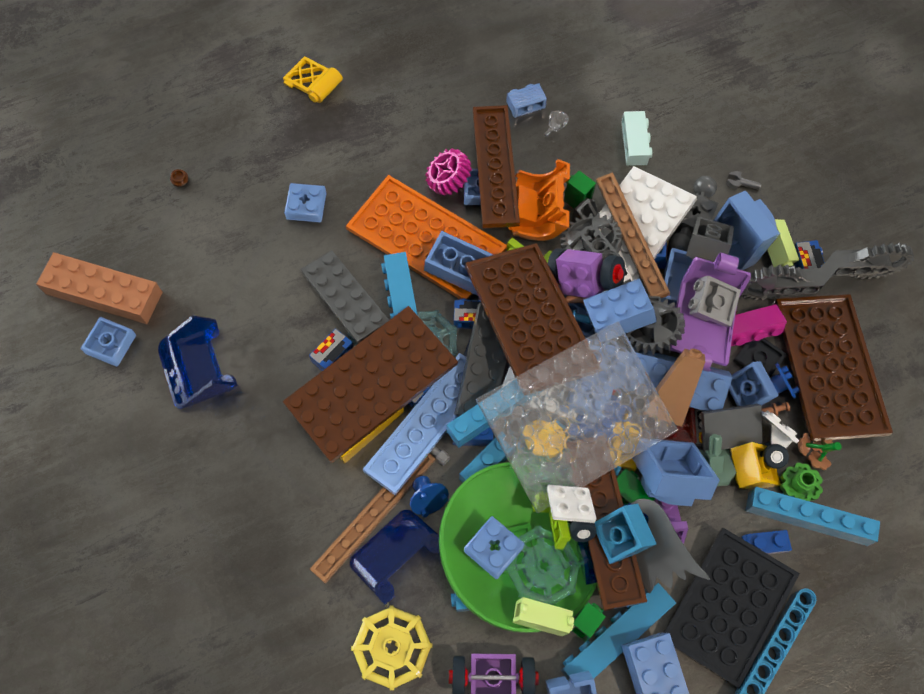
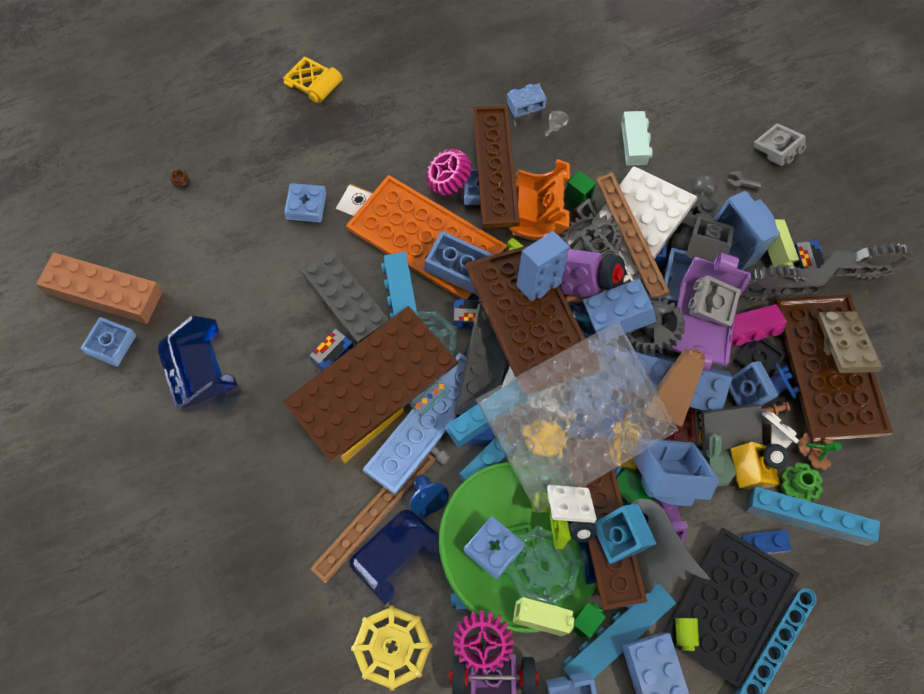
none -> white sticker [336,184,373,216]
none -> clear tile [408,379,451,417]
none -> dark pink gear [453,610,514,674]
none -> medium blue brick [516,231,570,301]
none -> lime brick [675,618,699,651]
none -> light grey plate [754,123,806,166]
none -> dark tan plate [817,311,882,373]

